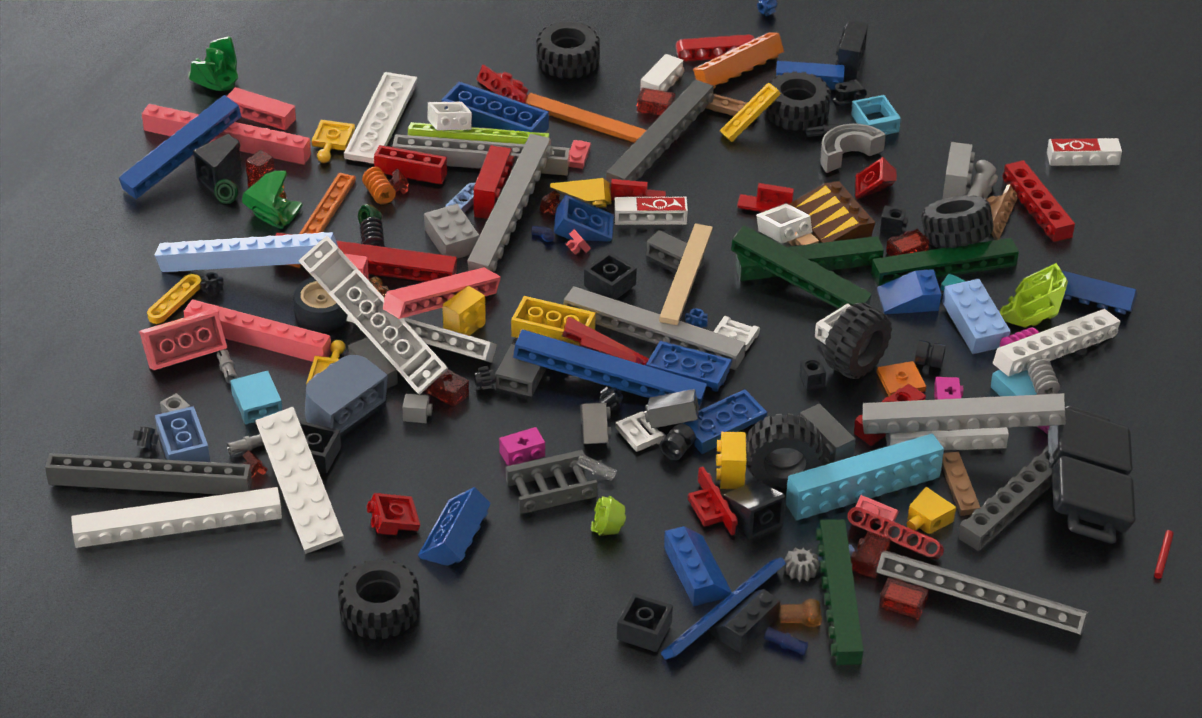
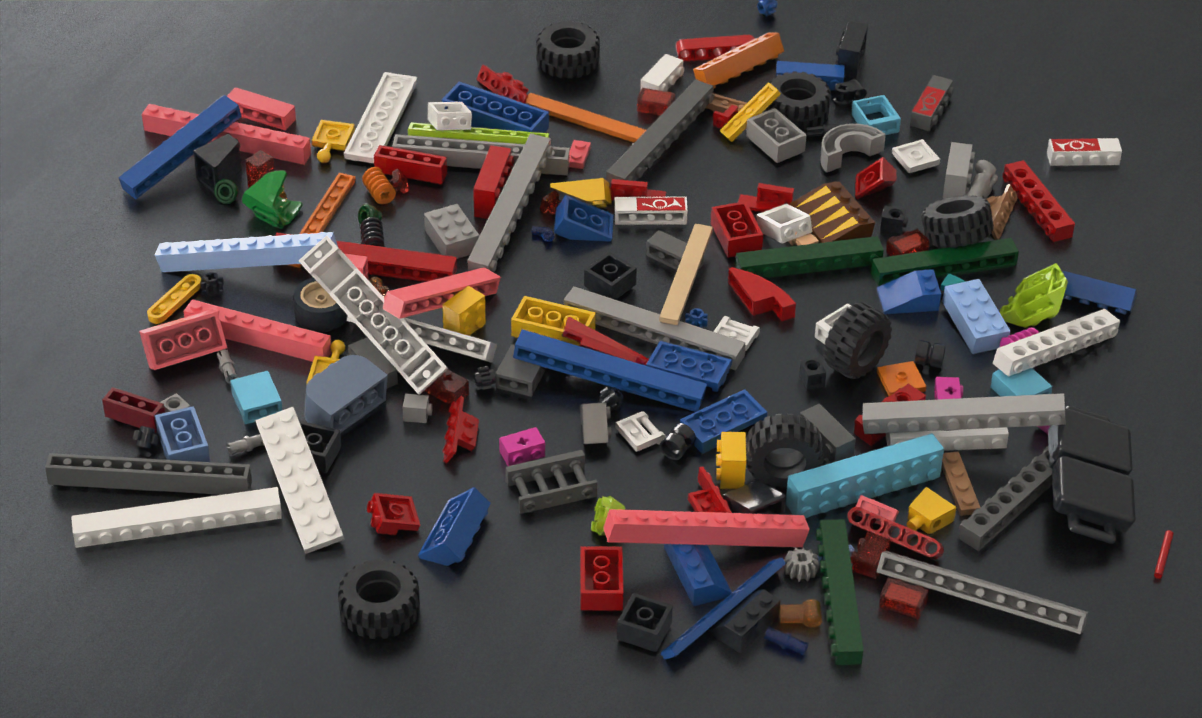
green piece [188,37,238,91] -> none
clear red tile [243,450,268,477] -> none
light blue beam [446,183,475,213] -> none
coral tile [566,229,591,254] -> none
clear axle [577,454,617,481] -> none
dark grey brick [644,389,699,428] -> none
dark green brick [731,225,872,309] -> none
light grey piece [1026,359,1060,395] -> none
none -> dark red brick [102,387,165,433]
none -> red bracket [442,396,479,463]
none -> red brick [580,546,623,610]
none -> coral brick [603,509,810,547]
none -> red brick [711,201,763,258]
none -> red bracket [713,105,738,129]
none -> red slope [728,267,796,321]
none -> light grey brick [746,108,806,163]
none -> white plate [892,139,940,173]
none -> dark grey brick [910,75,954,131]

